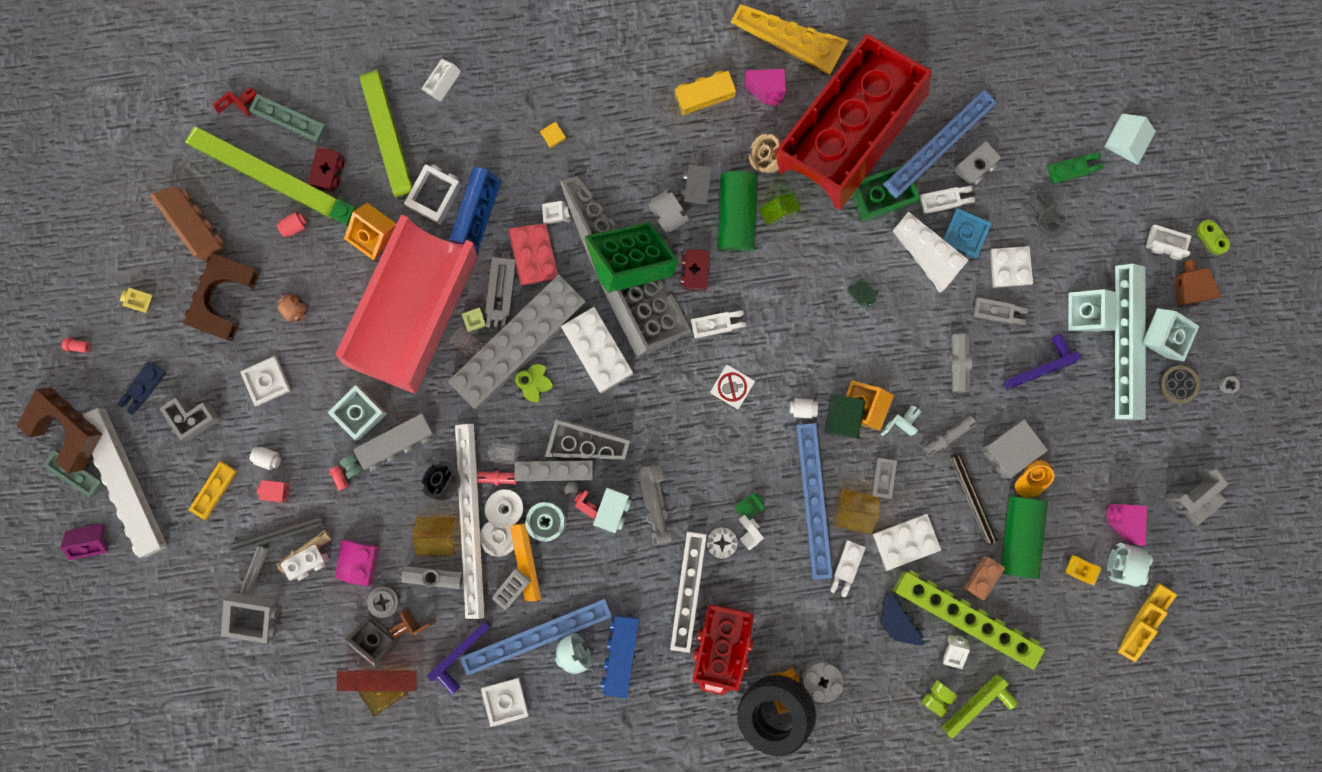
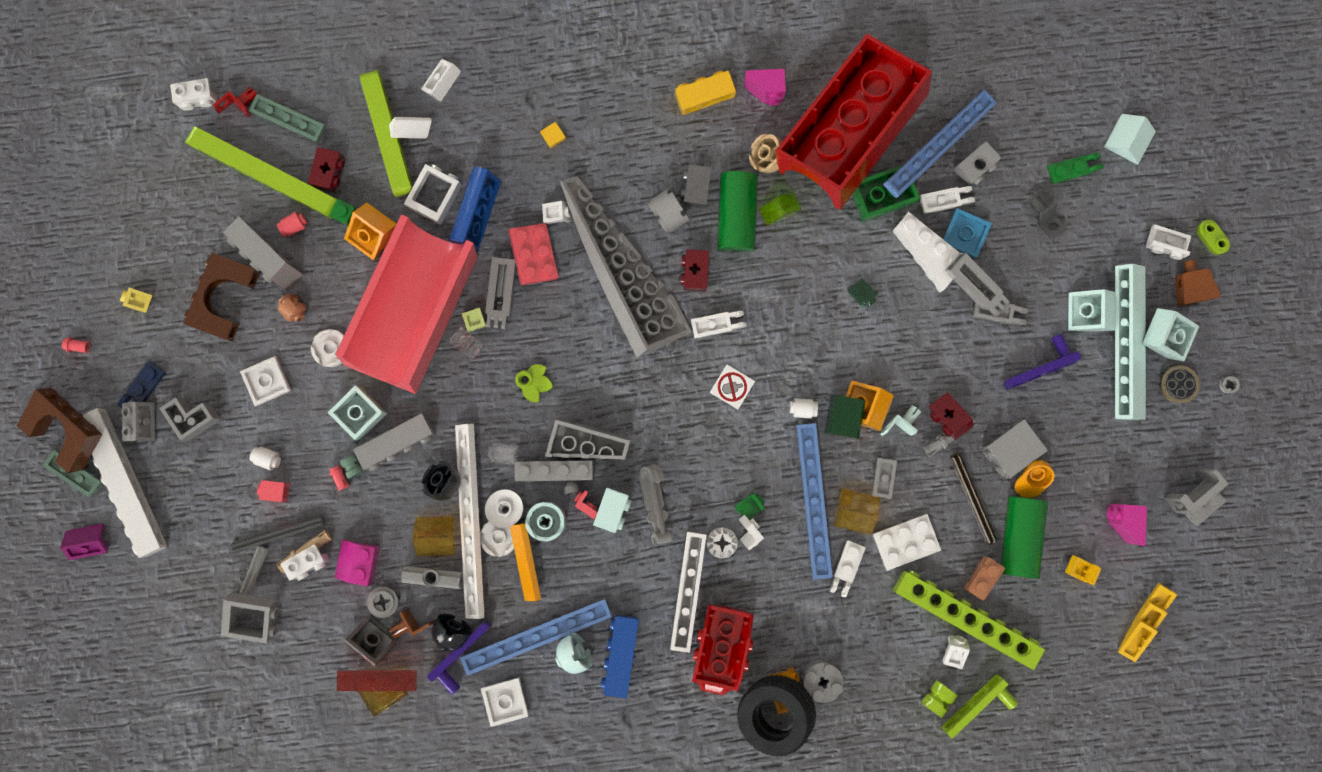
nougat slope [150,186,227,262] -> none
yellow tile [188,461,238,520] -> none
light grey brick [448,275,587,410] -> none
coral pin [477,470,517,485] -> none
light grey slope [492,568,531,610] -> none
white brick [561,307,634,394] -> none
green slope [584,222,678,293] -> none
yellow wing [731,4,848,75] -> none
dark blue slope [880,593,925,646] -> none
light grey piece [949,334,972,393] -> none
white plate [990,246,1033,288] -> none
light aqua brick [1107,543,1153,587] -> none
none -> light grey bracket [122,402,155,441]
none -> white bracket [170,78,218,111]
none -> light grey wedge [223,216,303,291]
none -> white tile [311,329,344,367]
none -> white slope [389,117,432,139]
none -> black cylinder [431,613,472,651]
none -> dark red brick [929,392,974,440]
none -> light grey hinge [945,253,1010,317]

